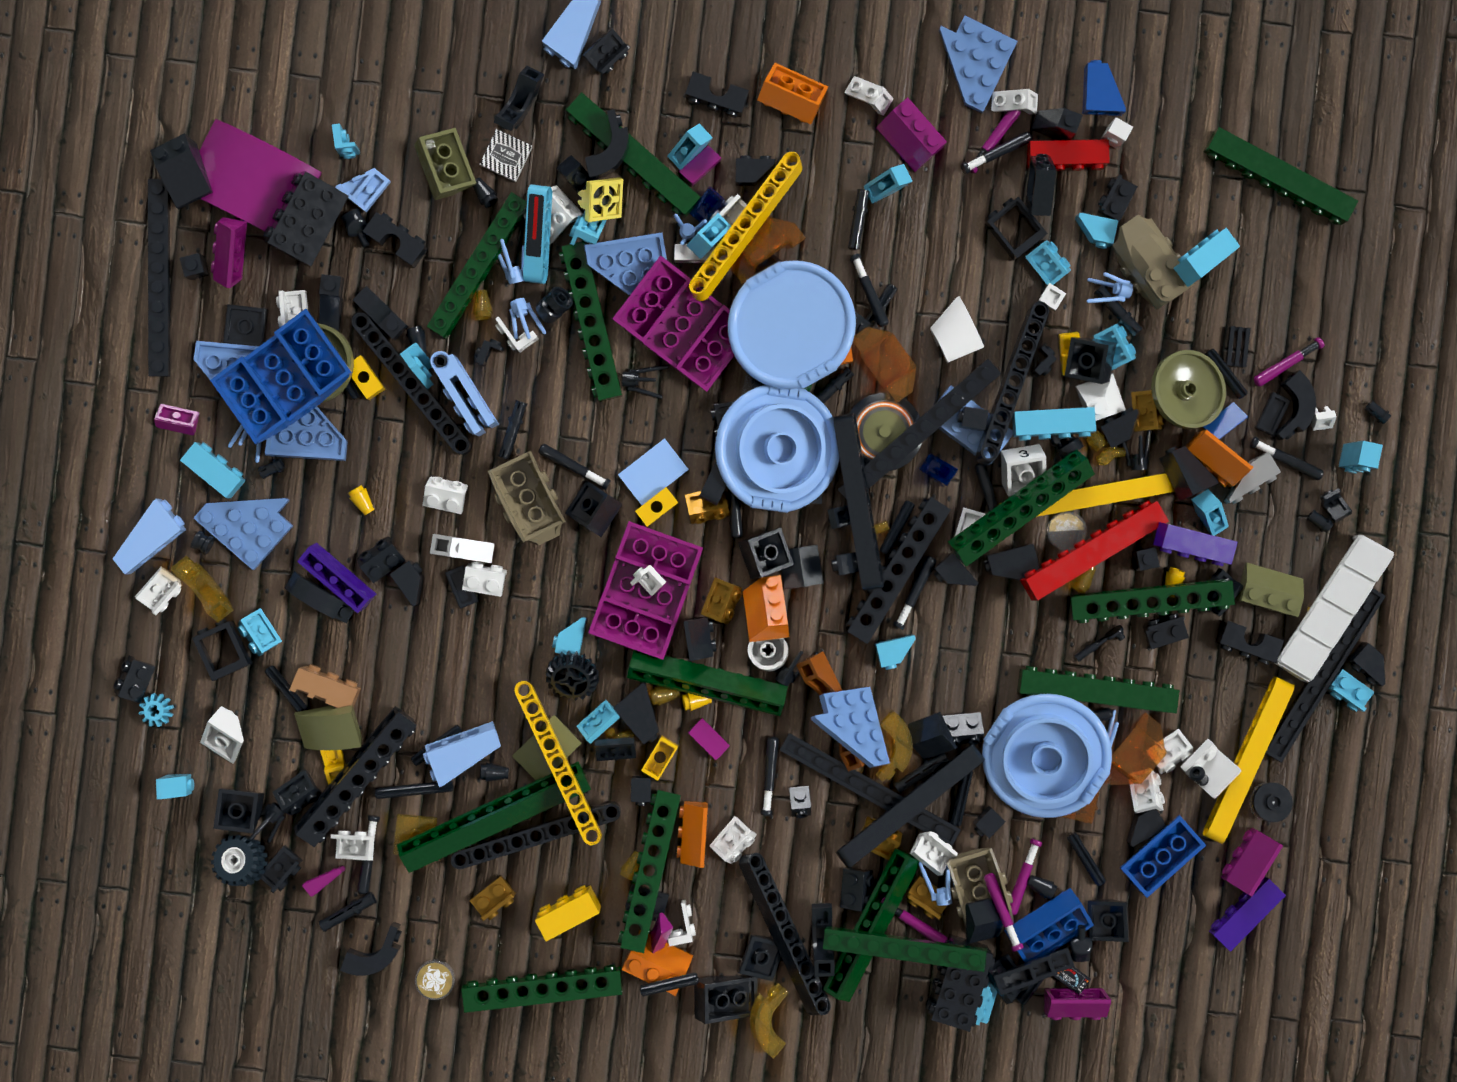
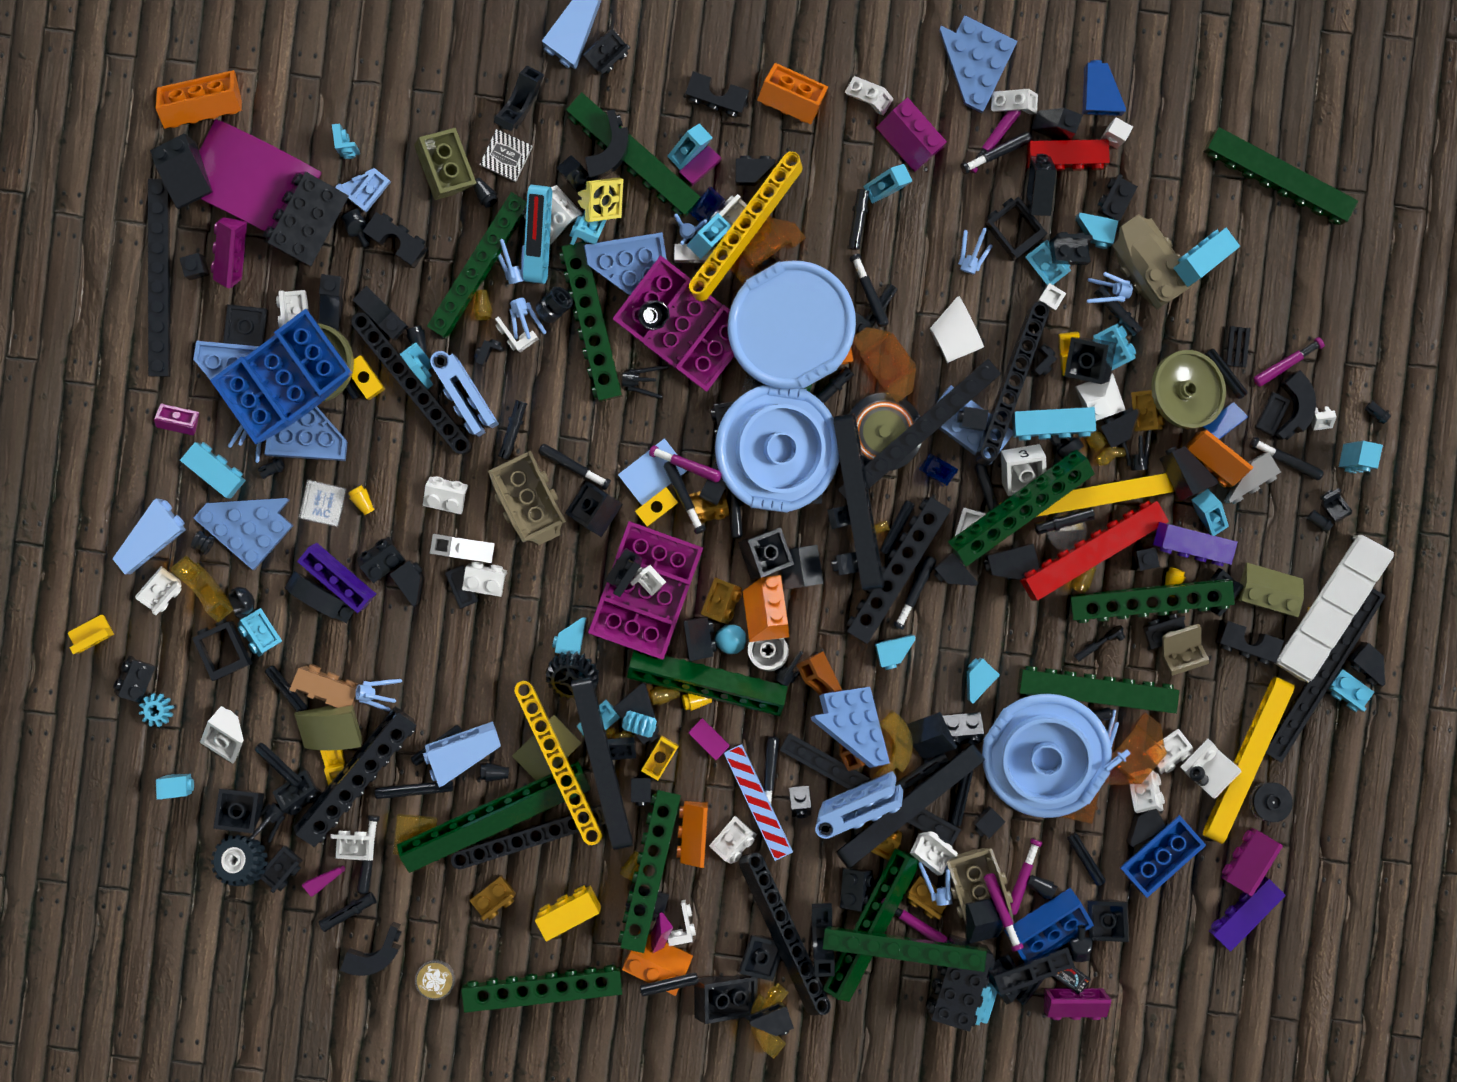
none -> yellow panel [68,615,114,654]
none -> orange slope [155,70,242,129]
none -> black hair [228,587,255,619]
none -> black axle [255,743,302,787]
none -> clear tile [299,480,347,527]
none -> light blue plant [355,679,402,712]
none -> black beam [571,677,633,851]
none -> black bracket [605,548,642,597]
none -> medium azure gear [622,711,657,738]
none -> black hair [638,300,670,330]
none -> magenta piece [649,445,721,482]
none -> black piece [663,461,706,534]
none -> medium azure hair [715,625,747,654]
none -> tile [724,744,793,861]
none -> black slope [745,1002,794,1036]
none -> light blue hinge [815,771,903,839]
none -> light blue plant [958,228,992,275]
none -> medium azure slope [967,658,1000,703]
none -> black pin [1034,507,1095,535]
none -> black bracket [1049,232,1093,265]
none -> light blue piece [1104,749,1131,772]
none -> dark tan bracket [1162,624,1209,676]

